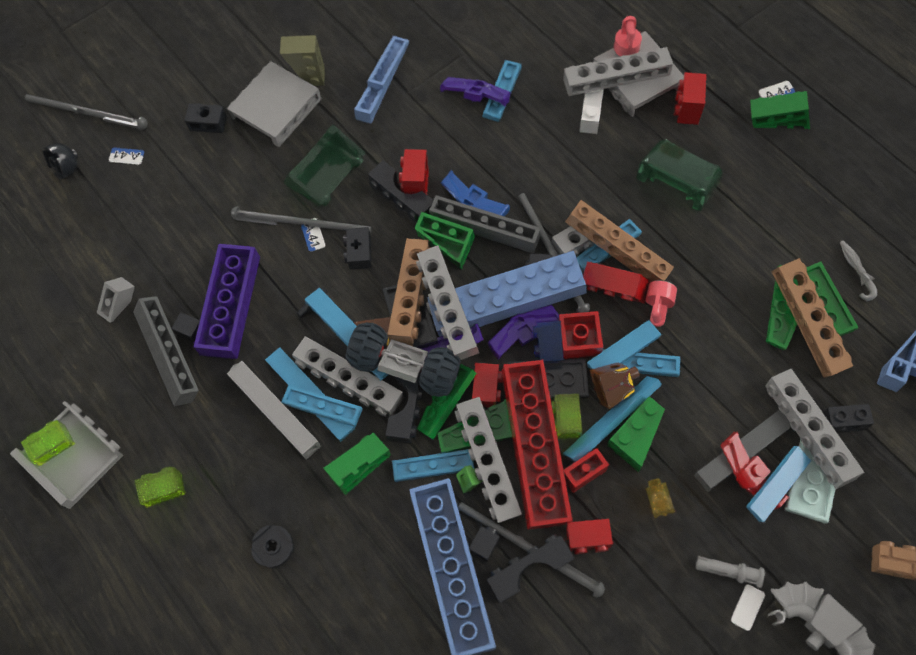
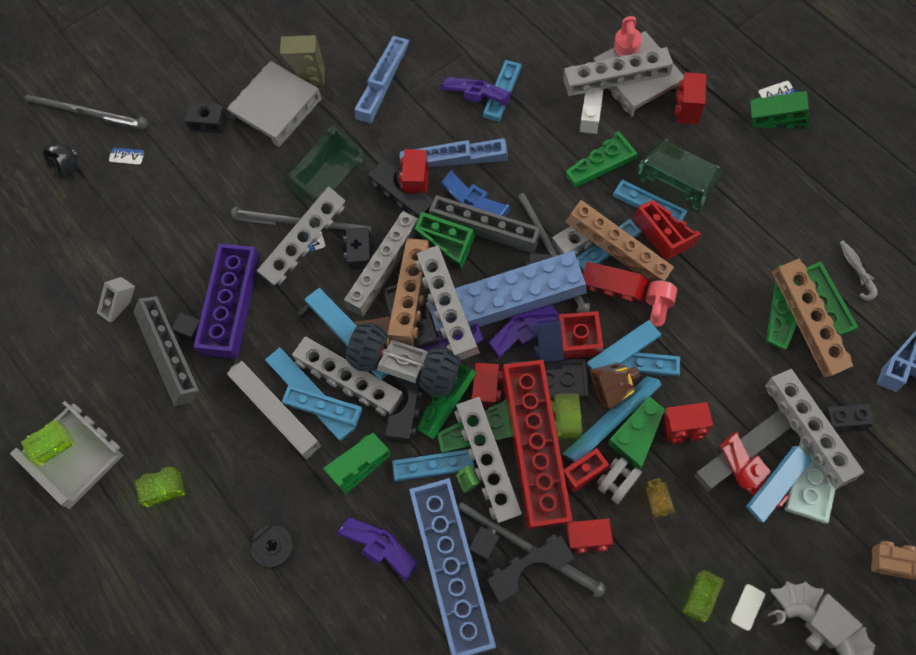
light grey pin [696,556,765,588] -> none
none -> light grey brick [256,186,345,286]
none -> dark purple plate [336,517,418,582]
none -> light grey brick [344,211,418,317]
none -> medium blue slope [400,138,508,169]
none -> green wing [566,131,638,188]
none -> light grey brick [597,457,642,504]
none -> dark azure tile [613,180,687,222]
none -> red wedge [633,200,701,261]
none -> red brick [661,402,713,444]
none -> clear neon green brick [682,570,724,623]

